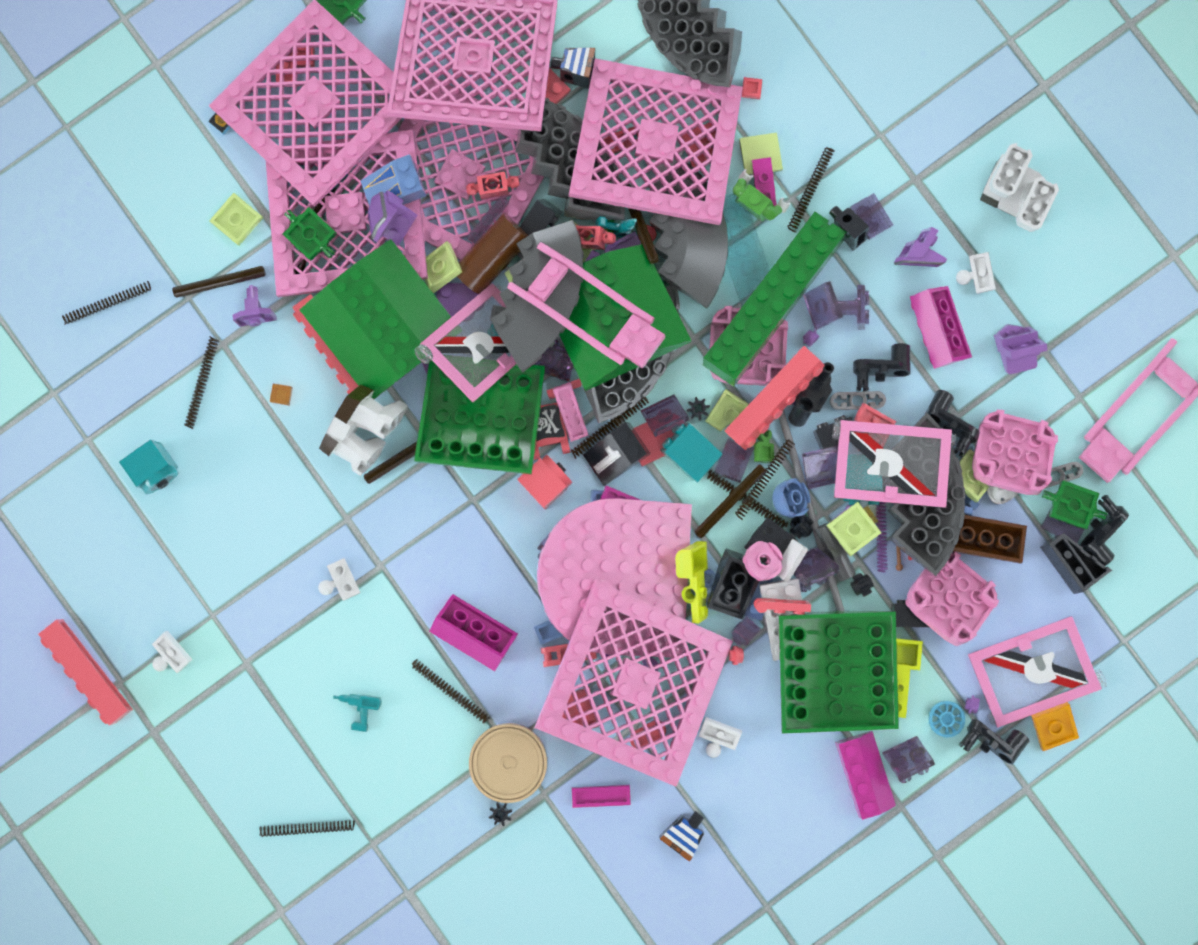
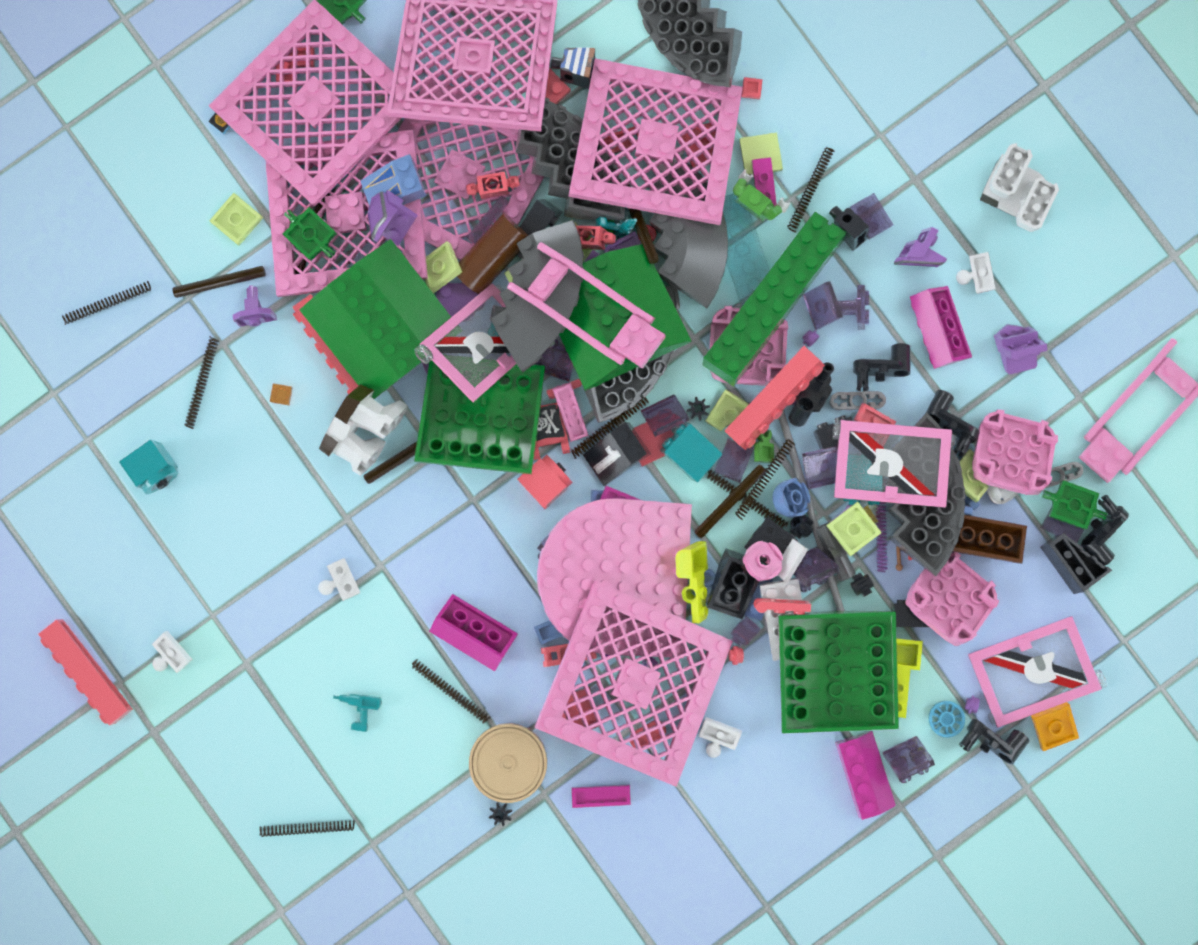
torso [659,811,704,862] -> none

